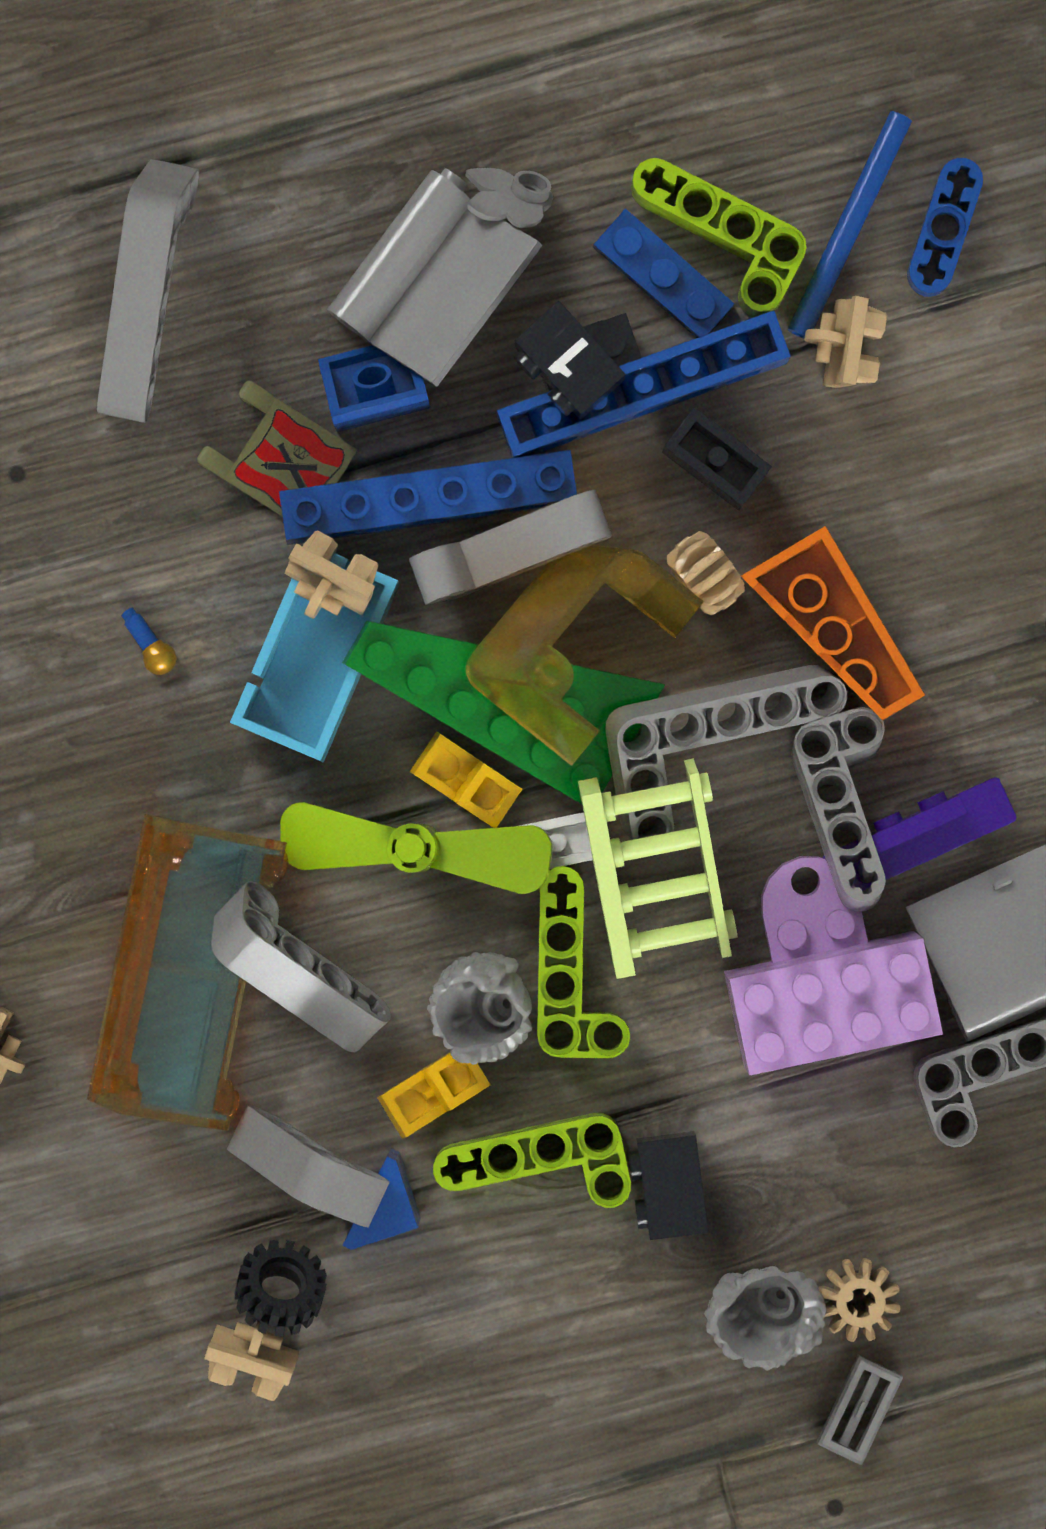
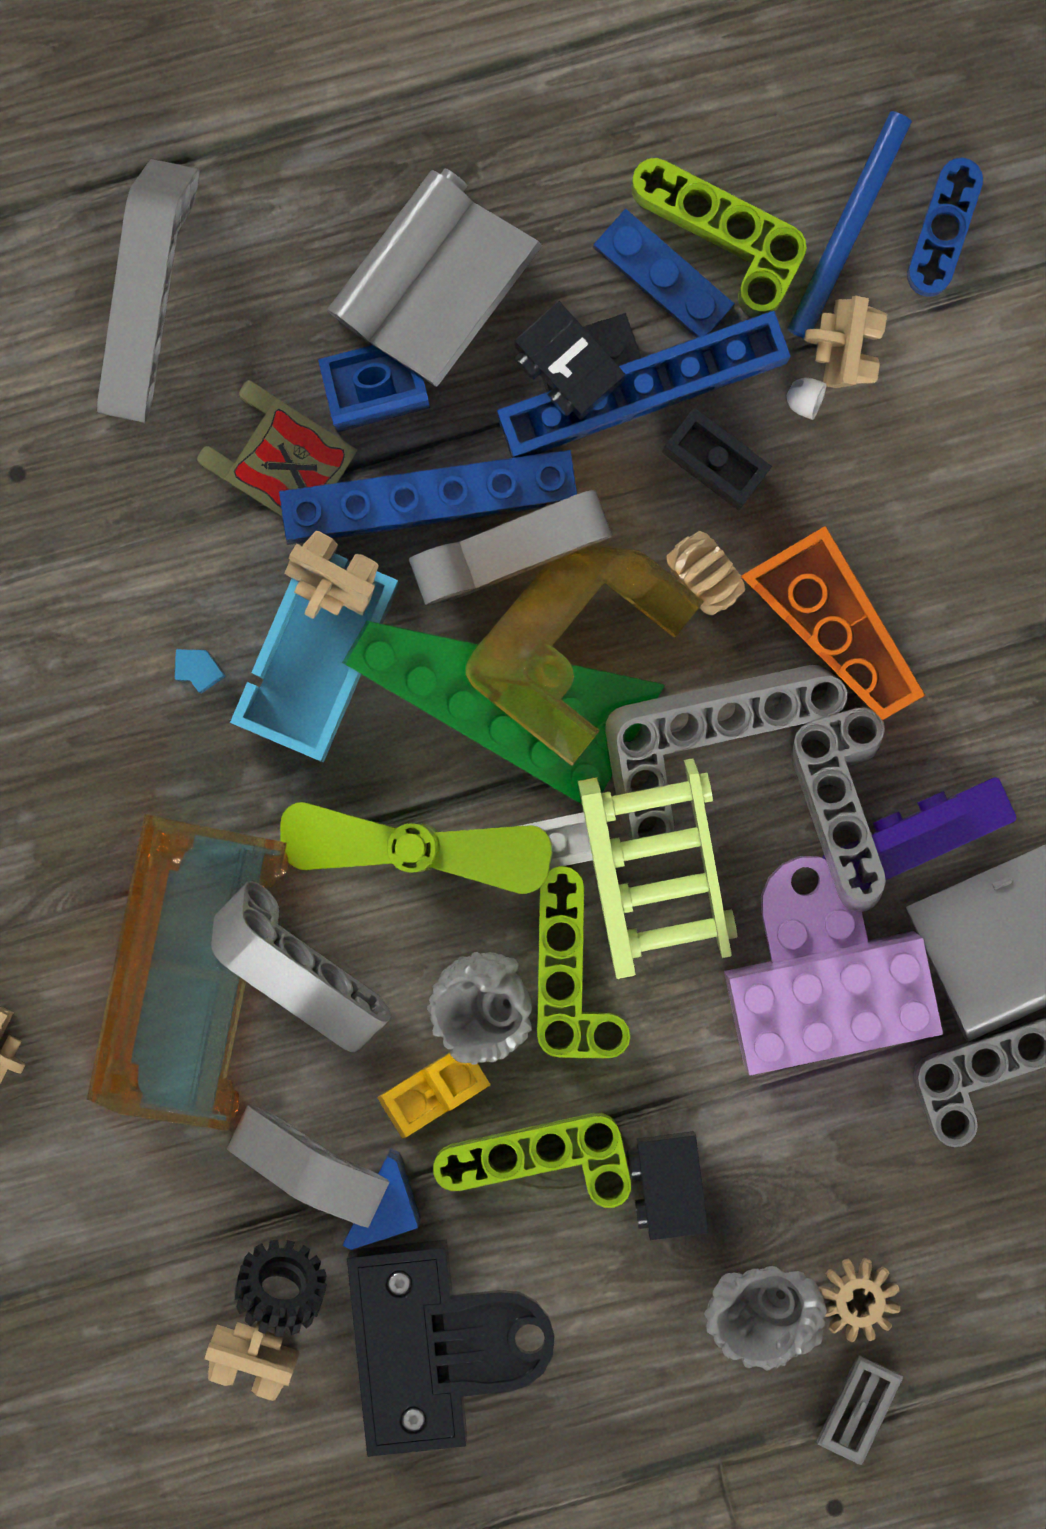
piece [121,607,177,675] -> none
yellow slope [410,731,522,828] -> none
light grey plate [465,168,553,228] -> none
none -> dark azure piece [175,649,226,694]
none -> black brick [347,1239,555,1457]
none -> white hinge [786,378,826,420]

